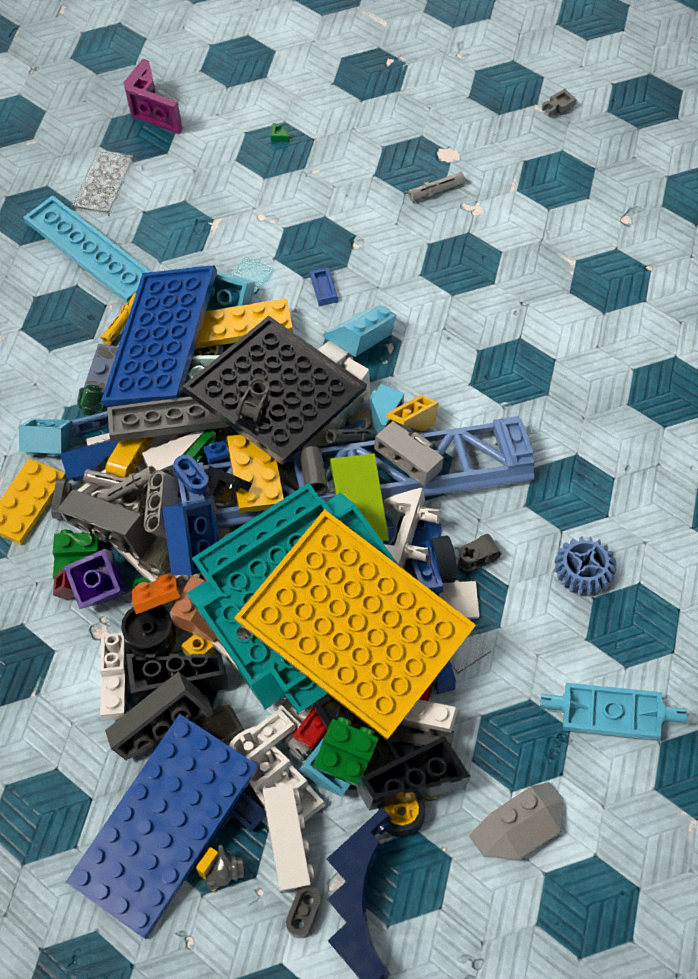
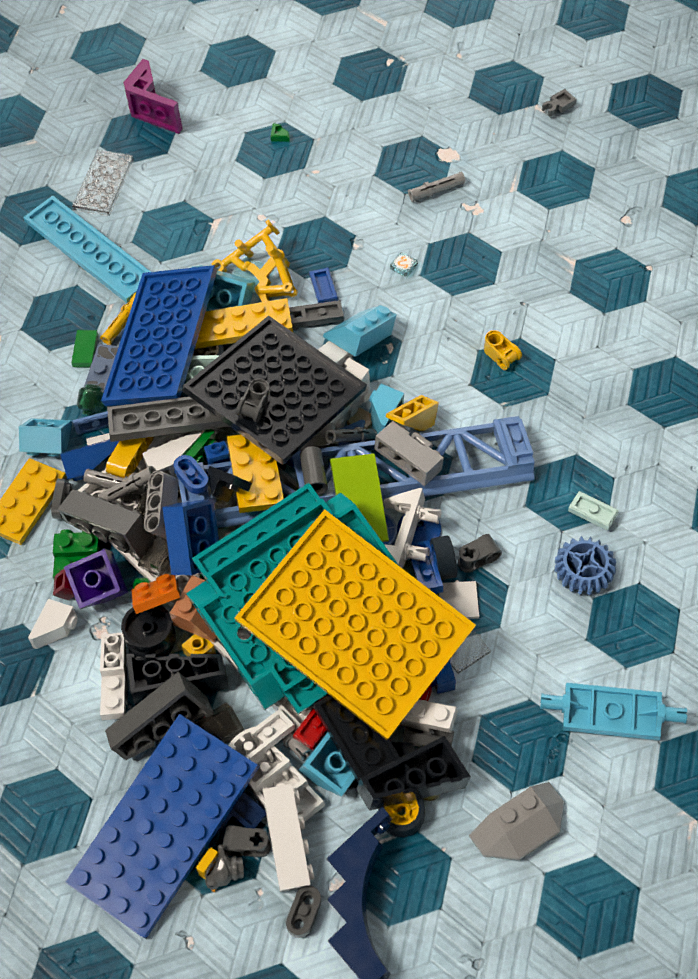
green plate [312,717,378,787] -> none
none -> white slope [28,599,78,649]
none -> green tile [71,330,98,367]
none -> yellow piece [211,219,298,302]
none -> dark grey piece [222,826,271,857]
none -> dark grey plate [289,300,344,331]
none -> tile [390,252,418,278]
none -> yellow piece [484,330,522,370]
none -> light aqua plate [568,491,619,531]

